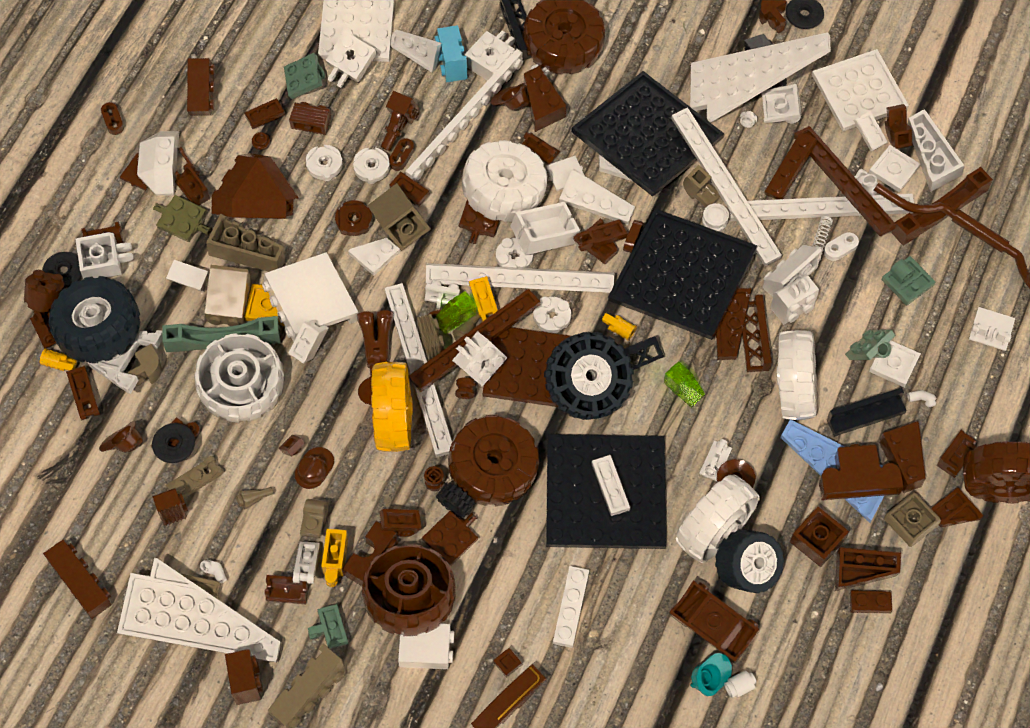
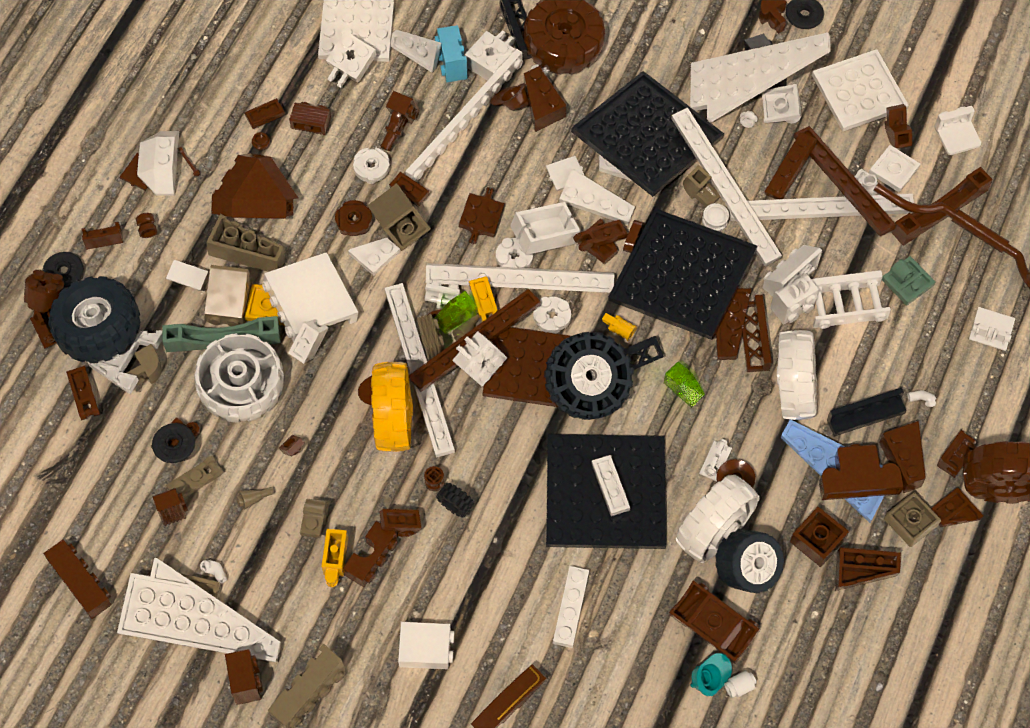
yellow hinge [40,348,77,371] -> none
white hinge [75,232,134,279] -> none
reddish brown piece [99,421,143,453] -> none
reddish brown beam [101,102,124,135] -> none
olive plate [153,195,211,242] -> none
reddish brown hinge [175,163,210,206] -> none
reddish brown wedge [187,58,215,116] -> none
reddish brown hinge [264,575,309,605] -> none
sand green plate [284,53,325,99] -> none
white plate [293,542,320,584] -> none
reddish brown piece [295,447,334,489] -> none
white plate [306,145,343,181] -> none
sand green plate [308,604,348,649] -> none
reddish brown piece [357,310,393,375] -> none
reddish brown wheel [362,544,456,636] -> none
reddish brown beam [389,138,414,171] -> none
reddish brown plate [422,511,478,566] -> none
reddish brown wheel [448,415,539,507] -> none
reddish brown wheel [455,377,475,399] -> none
white wheel [462,140,547,222] -> none
reddish brown plate [493,648,522,678] -> none
reddish brown hinge [522,132,560,165] -> none
white piece [812,216,833,261] -> none
white plate [824,232,859,261] -> none
sand green plate [845,329,896,360] -> none
reddish brown plate [850,591,892,614] -> none
white plate [853,111,888,151] -> none
white plate [869,341,921,388] -> none
white wedge [908,109,964,192] -> none
none -> reddish brown wheel [136,213,157,238]
none -> white fence [811,270,891,329]
none -> white bracket [934,106,981,155]

